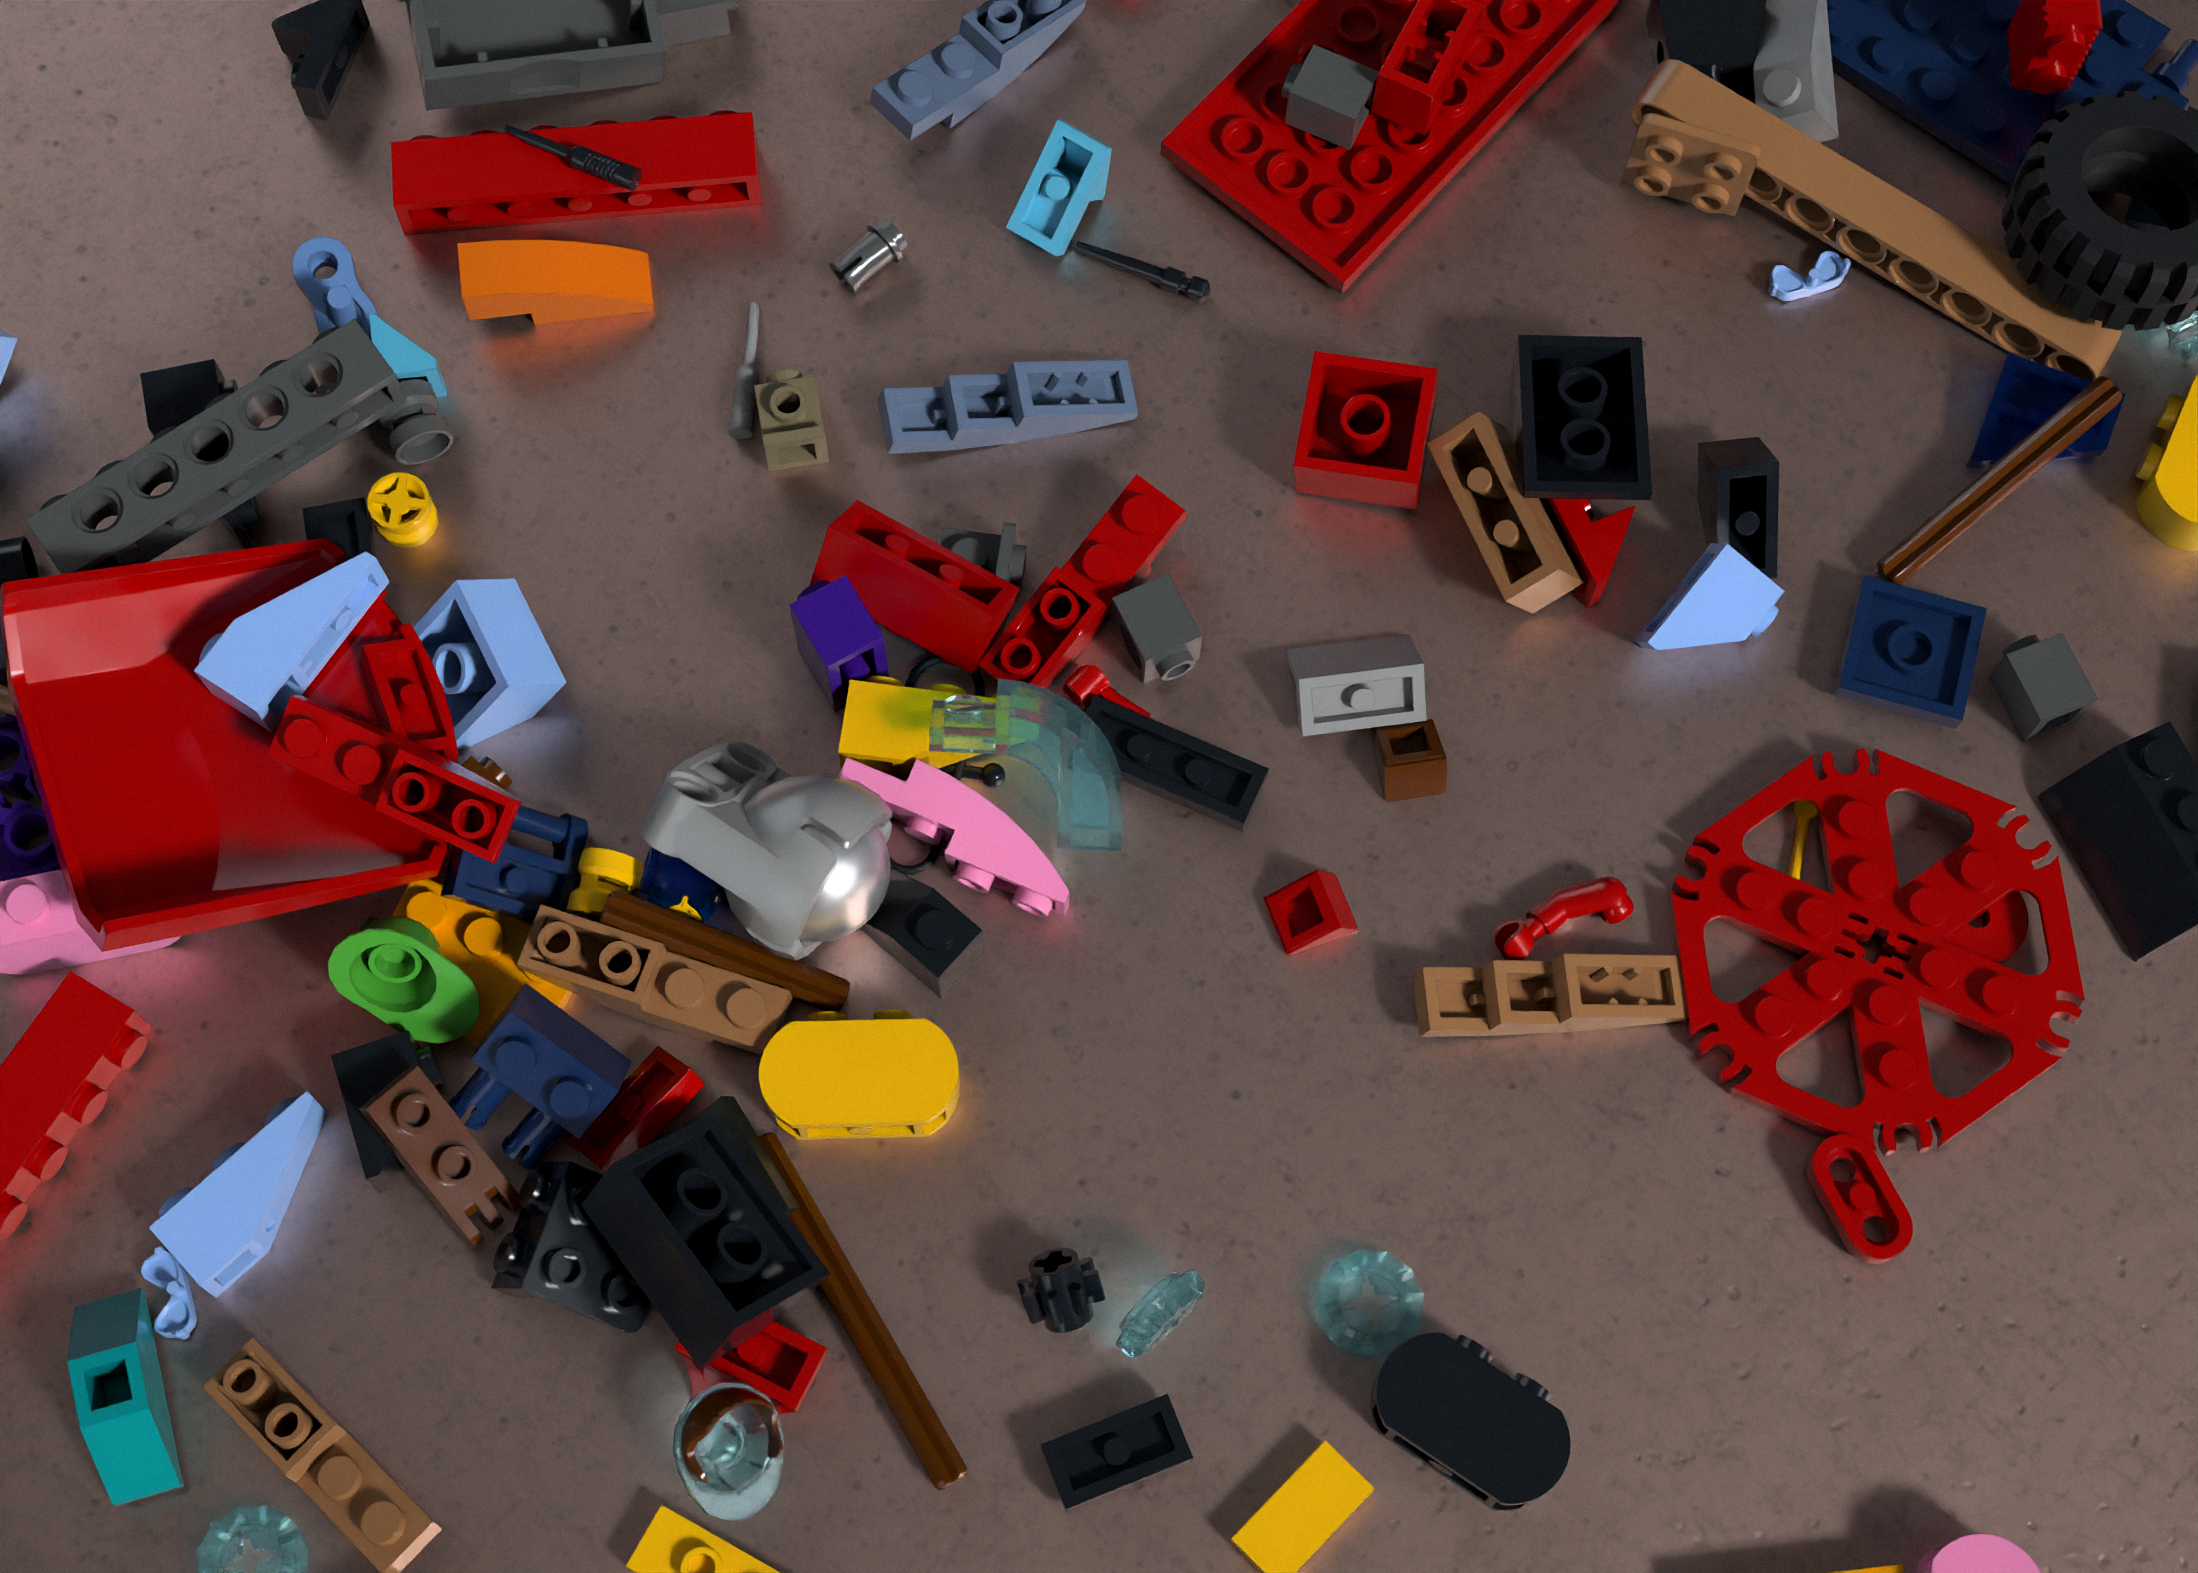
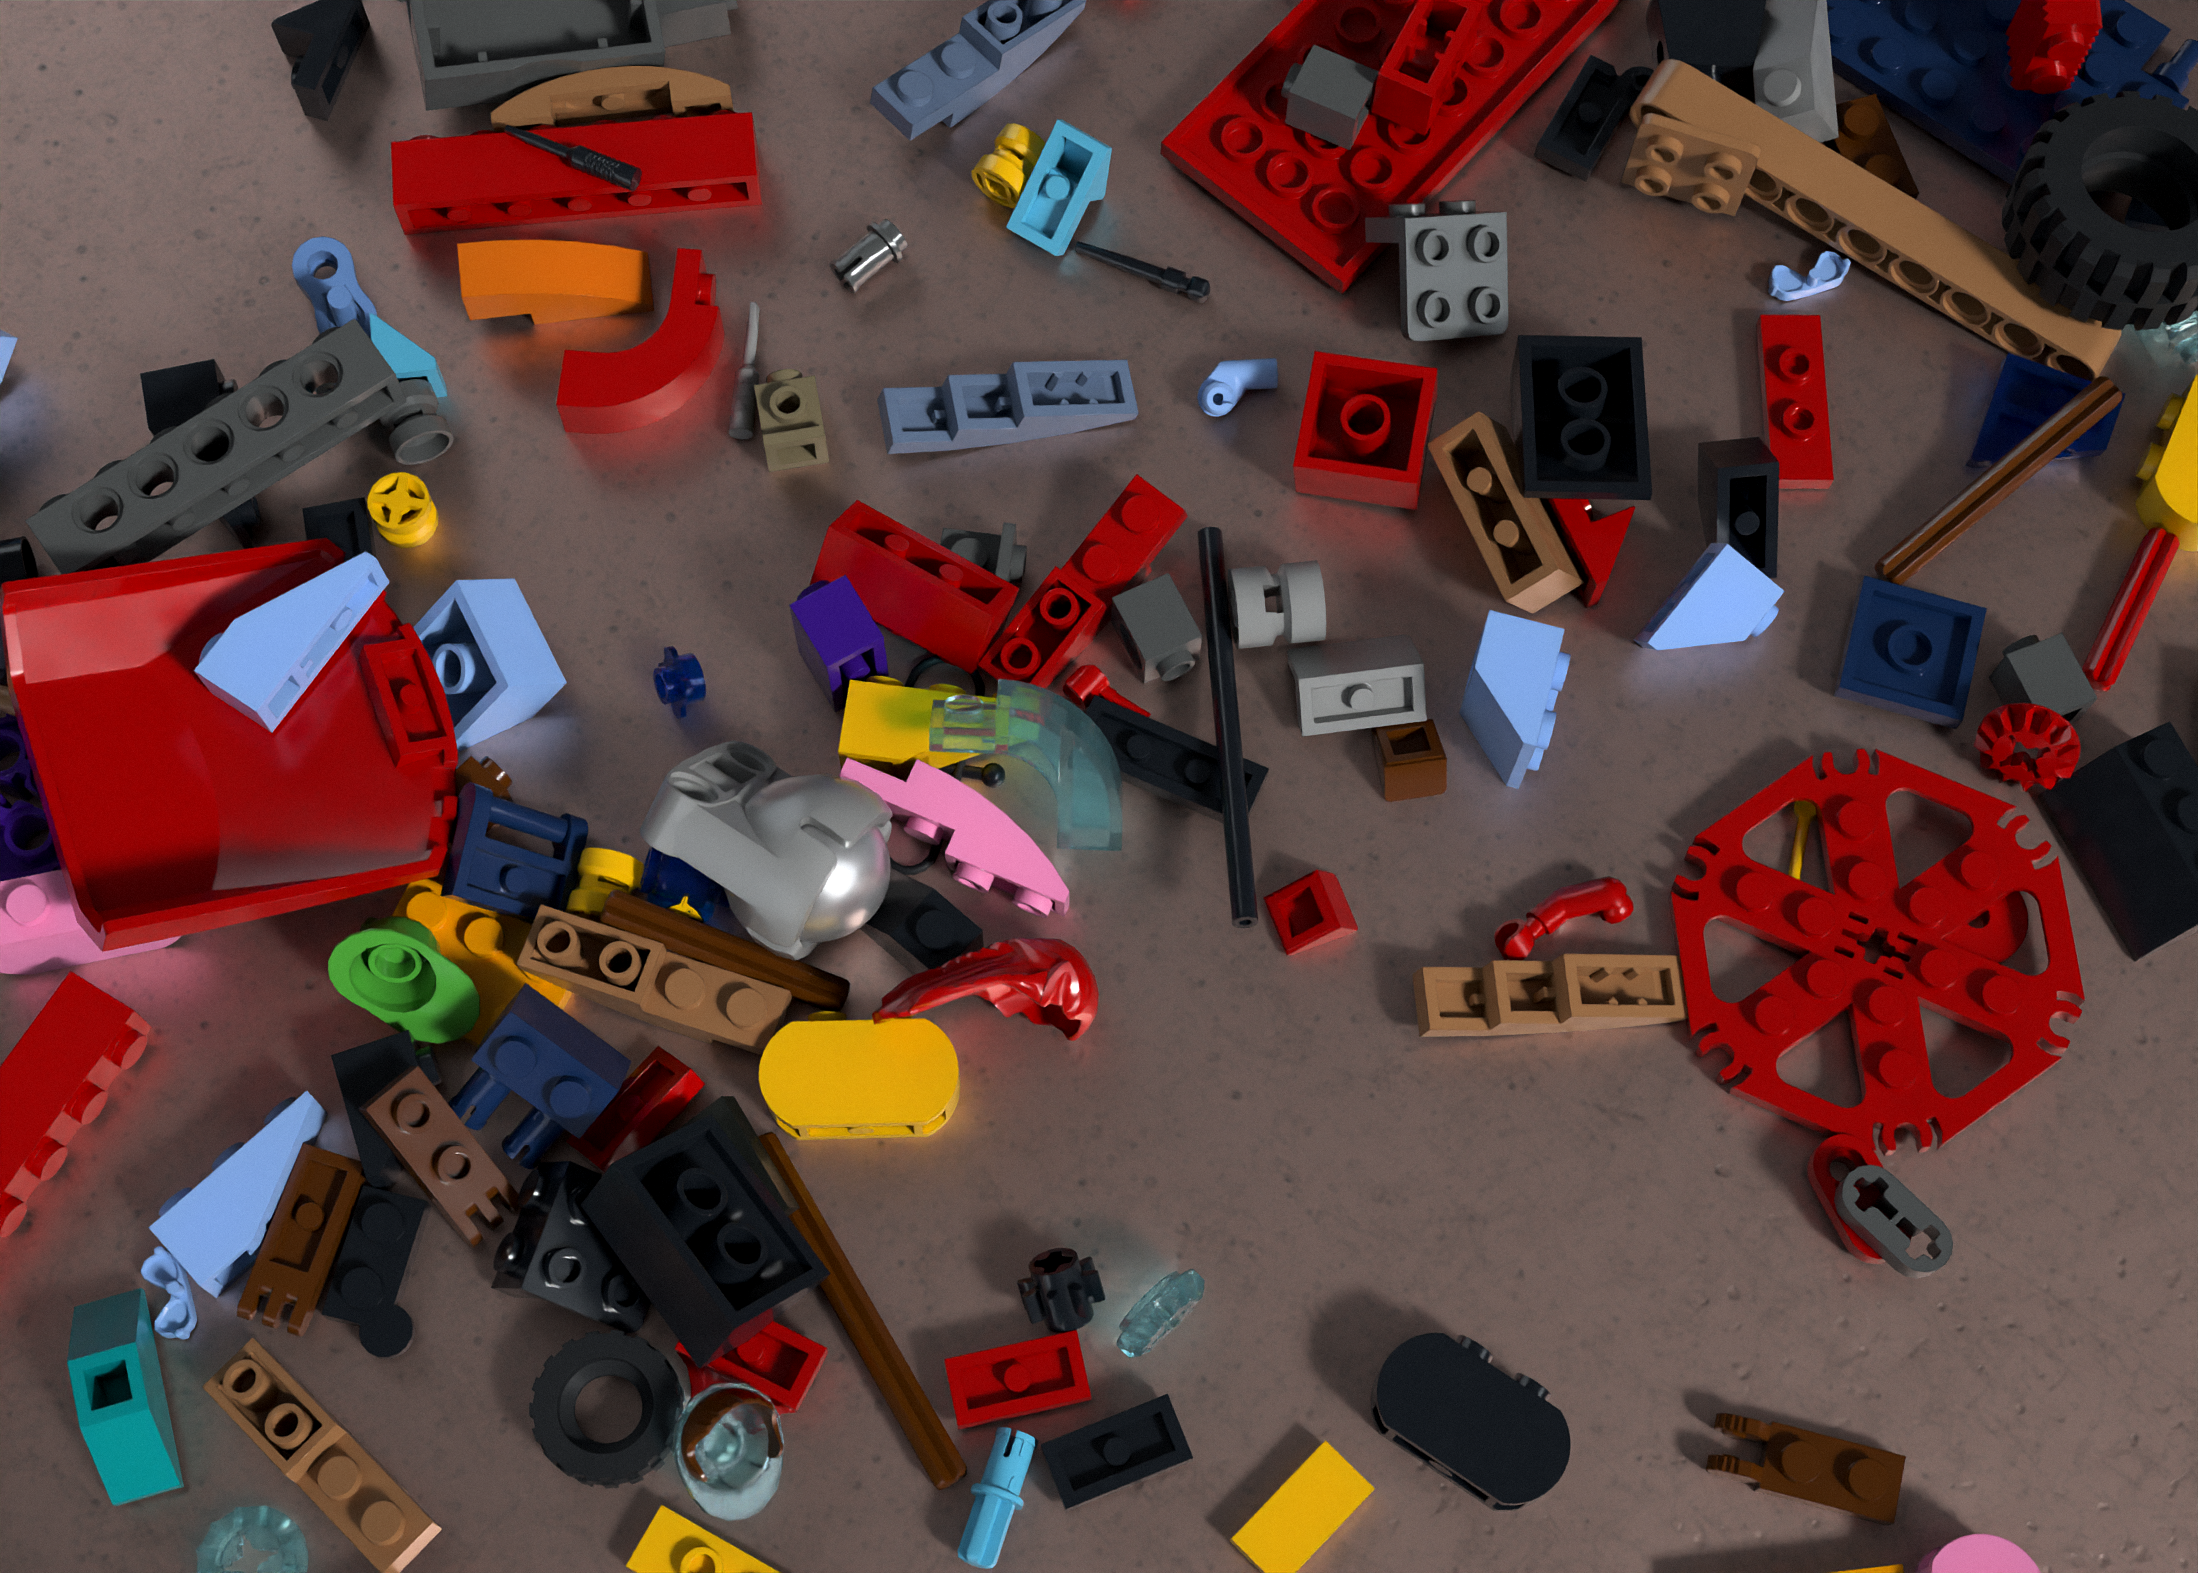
red slope [266,695,522,863] -> none
clear light blue gear [1316,1249,1424,1358] -> none
none -> reddish brown hinge [236,1143,366,1337]
none -> black hinge [321,1185,432,1359]
none -> medium nougat slope [491,66,734,133]
none -> black tyre [529,1330,686,1489]
none -> red arch [556,248,725,434]
none -> clear blue plate [653,646,706,719]
none -> red hair [872,937,1099,1041]
none -> red plate [944,1330,1091,1430]
none -> medium azure axle [957,1427,1038,1569]
none -> yellow wheel [971,123,1046,208]
none -> light blue arm [1197,358,1278,417]
none -> black piece [1197,527,1258,928]
none -> light grey wheel [1228,560,1327,649]
none -> dark grey bracket [1365,200,1509,341]
none -> light blue slope [1459,610,1571,789]
none -> black hinge [1534,55,1654,182]
none -> reddish brown hinge [1706,1413,1906,1526]
none -> red plate [1756,315,1834,489]
none -> reddish brown plate [1825,94,1919,200]
none -> dark grey beam [1834,1165,1953,1279]
none -> red gear [1973,703,2081,792]
none -> red axle [2082,527,2180,692]

